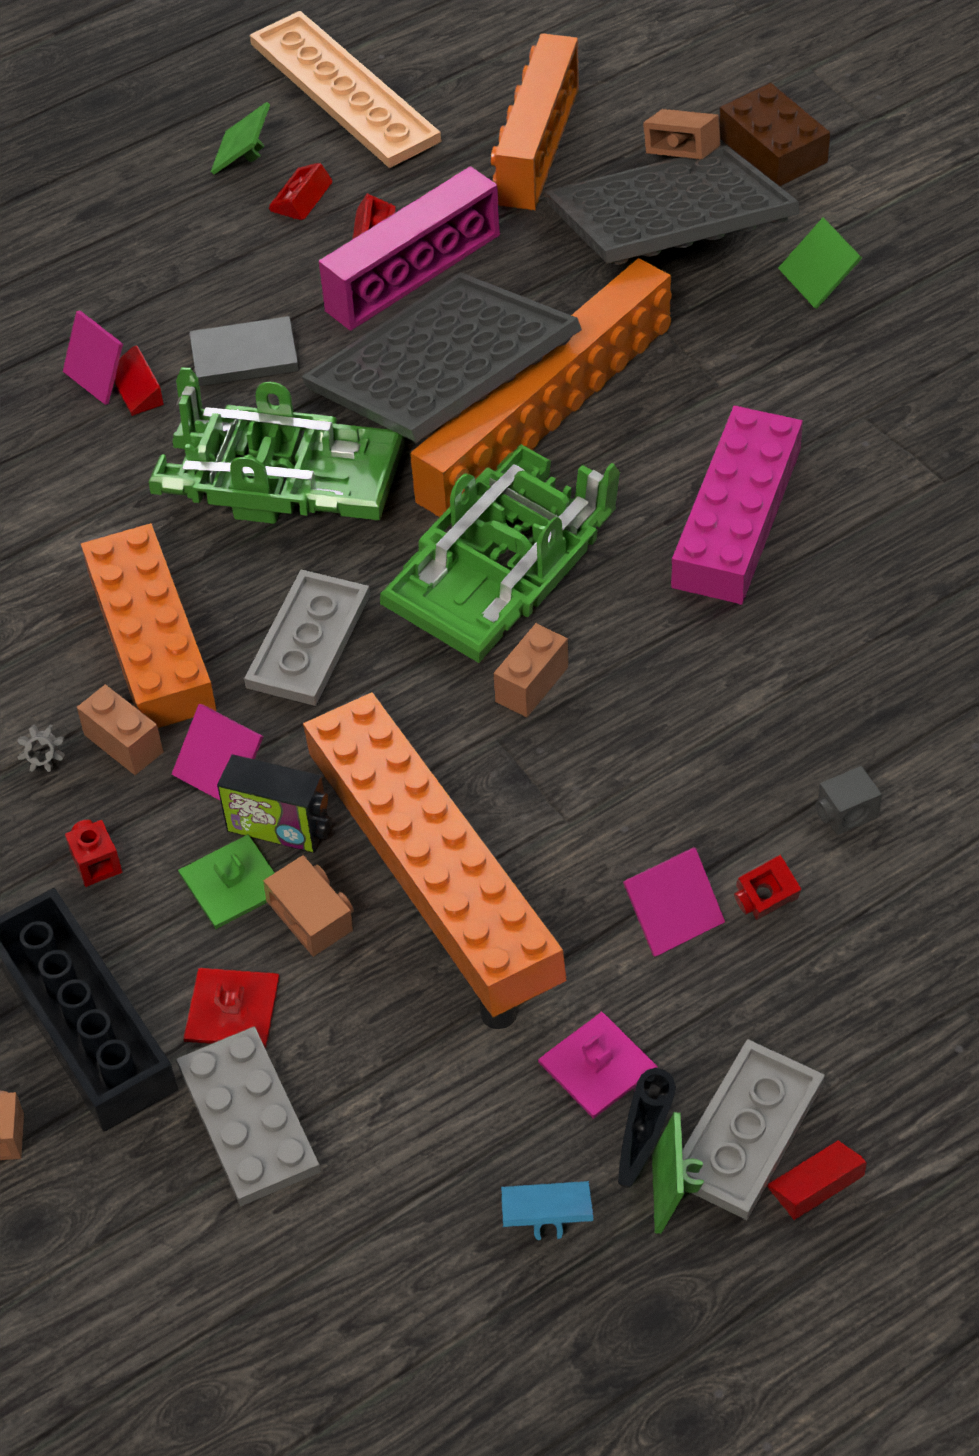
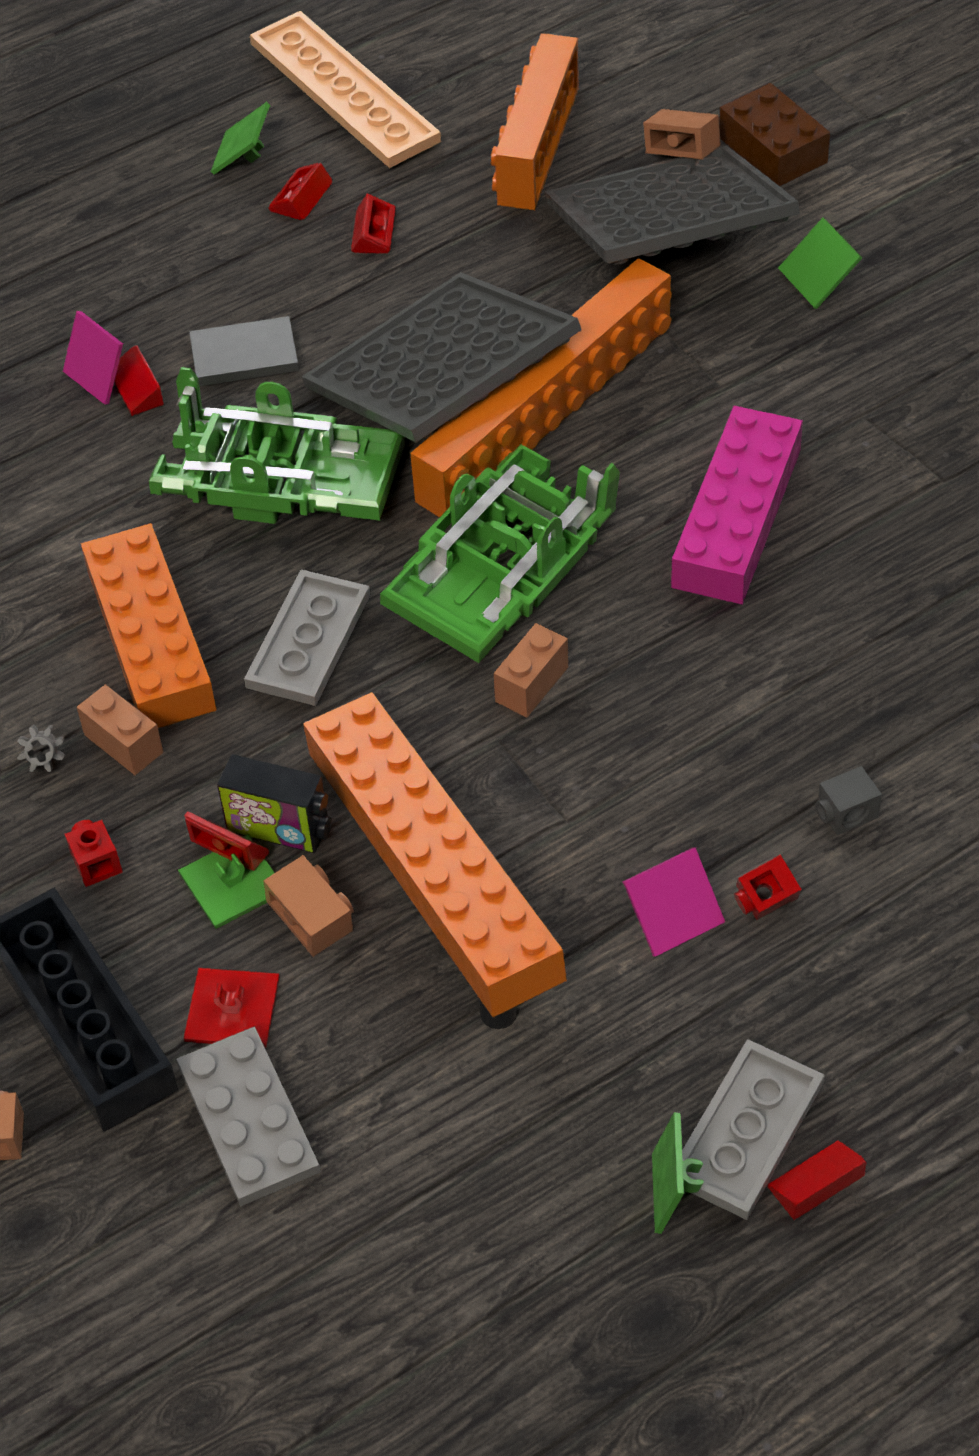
dark pink piece [172,704,264,800] -> none
dark pink brick [319,166,500,331] -> none
dark azure piece [501,1181,593,1240] -> none
dark pink piece [538,1012,658,1119] -> none
black piece [618,1068,676,1188] -> none
none -> red slope [184,812,269,871]

